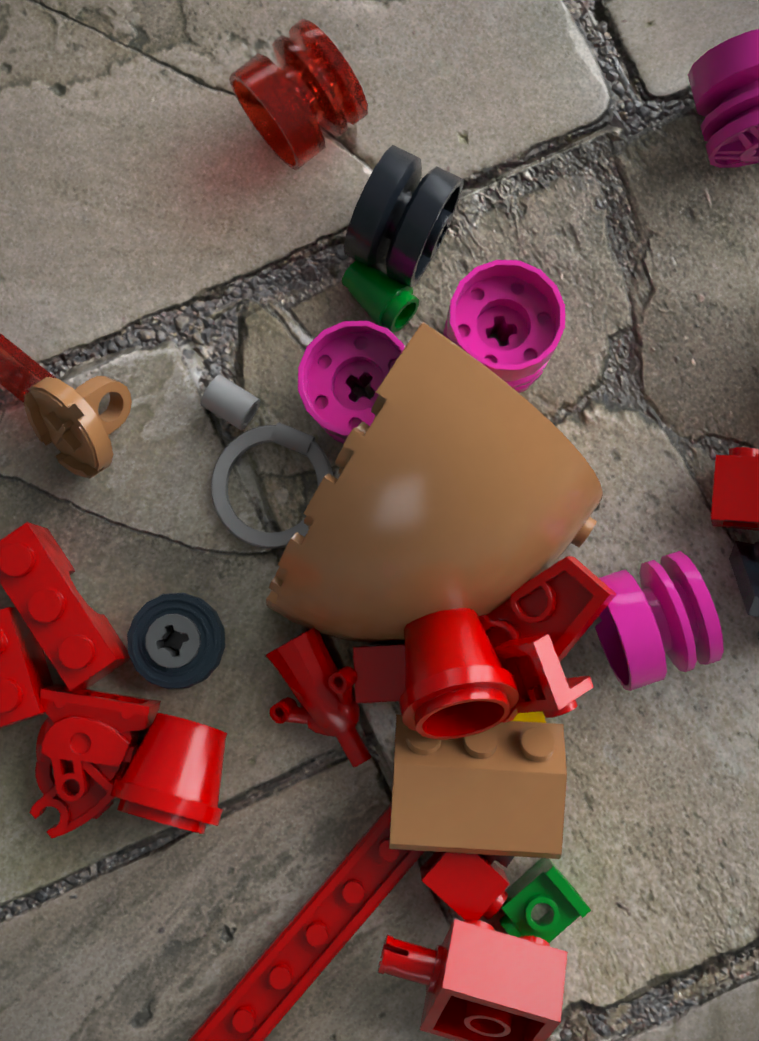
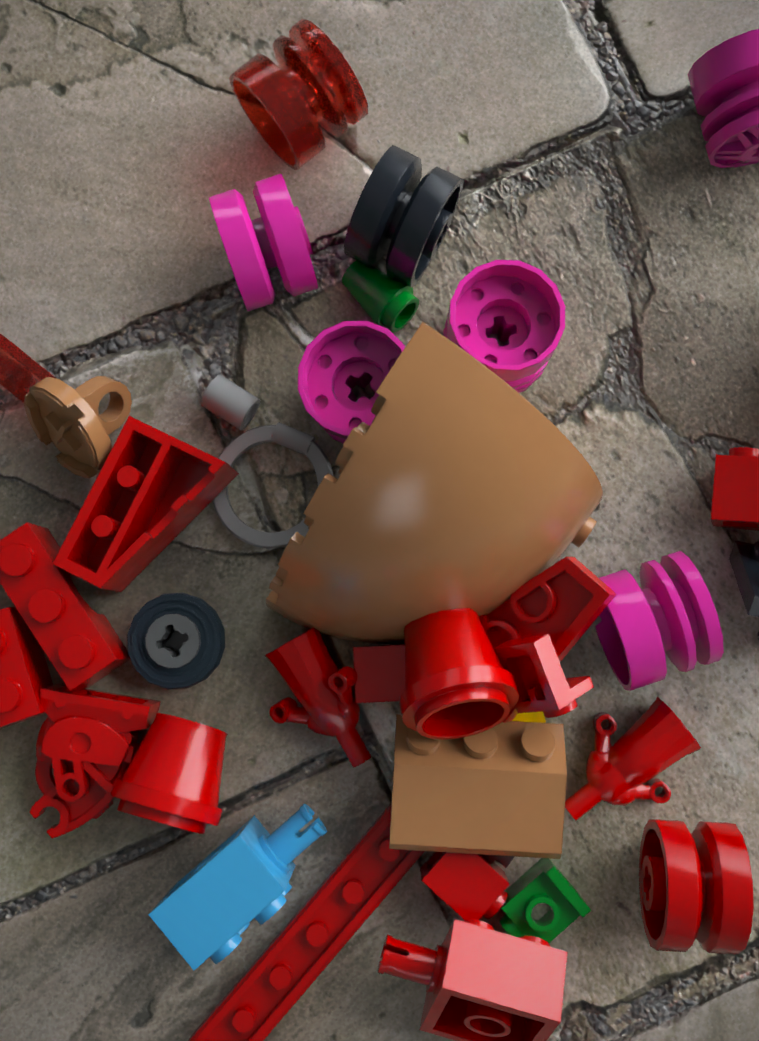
none -> red wedge [52,416,239,592]
none -> dark azure brick [148,804,327,970]
none -> dark pink wheel [209,174,318,311]
none -> red piece [565,697,701,821]
none -> red wheel [639,819,754,954]

